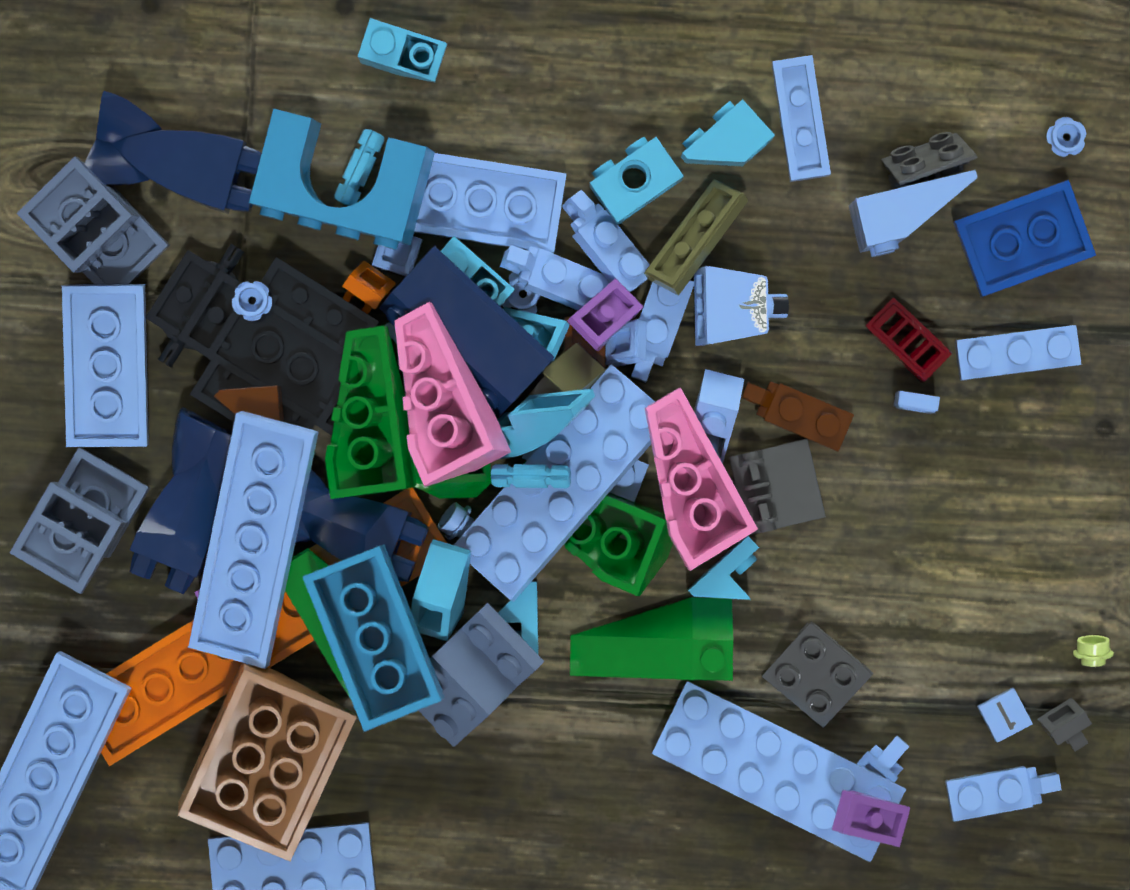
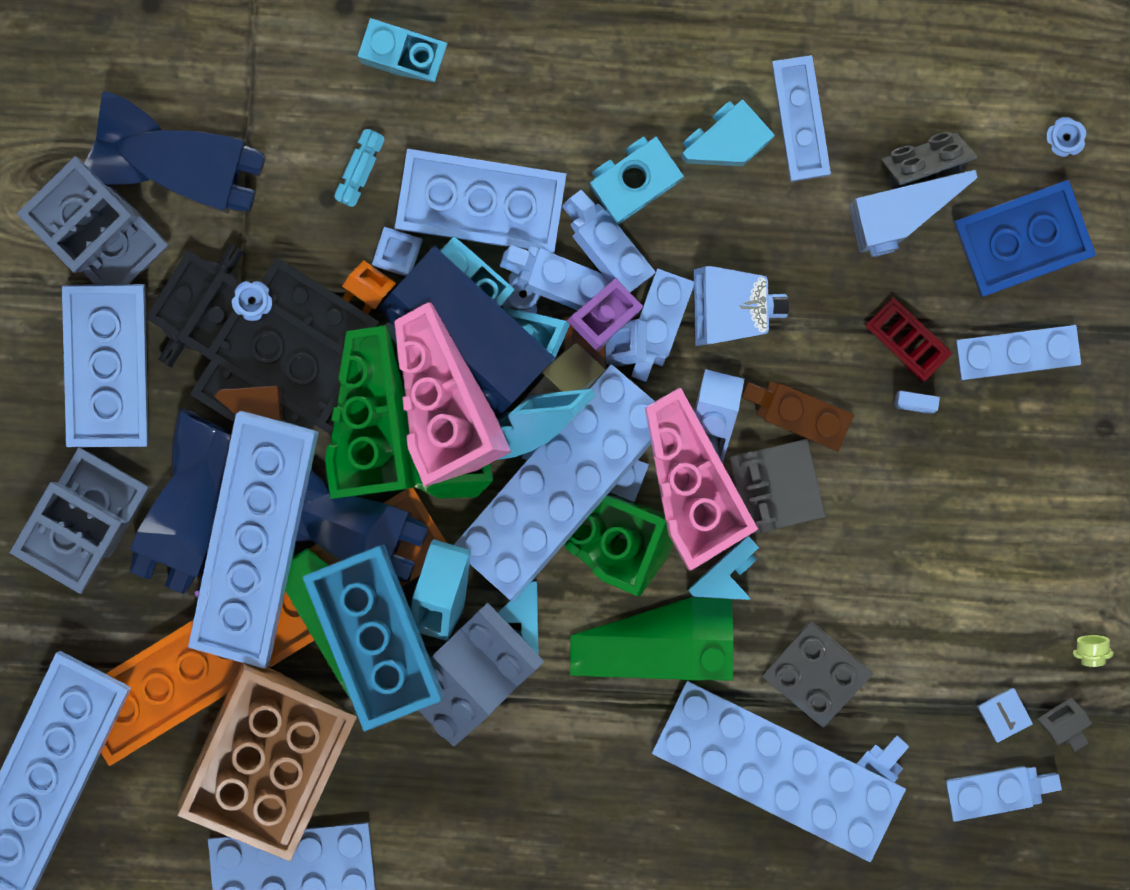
dark azure arch [249,109,435,250] -> none
light blue plate [438,502,474,540] -> none
medium azure axle [491,464,571,488] -> none
olive tile [644,179,748,296] -> none
medium lavender slope [831,790,911,847] -> none

